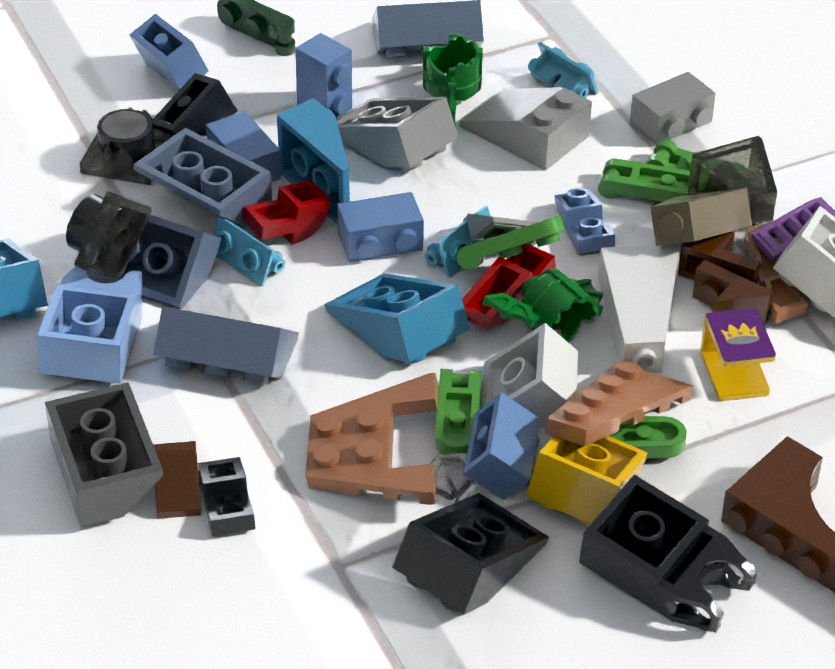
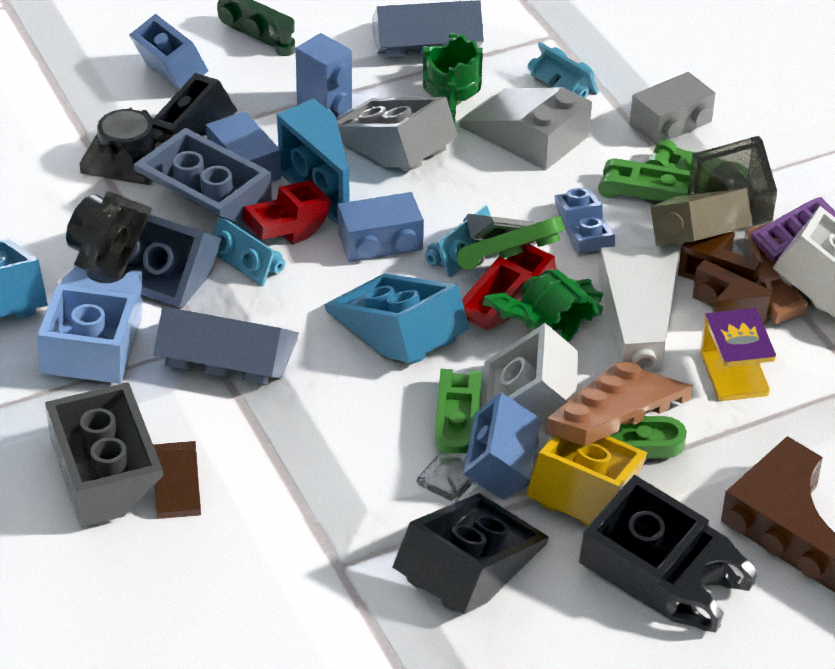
black slope [198,457,256,536] -> none
nougat wing [305,372,438,505] -> none

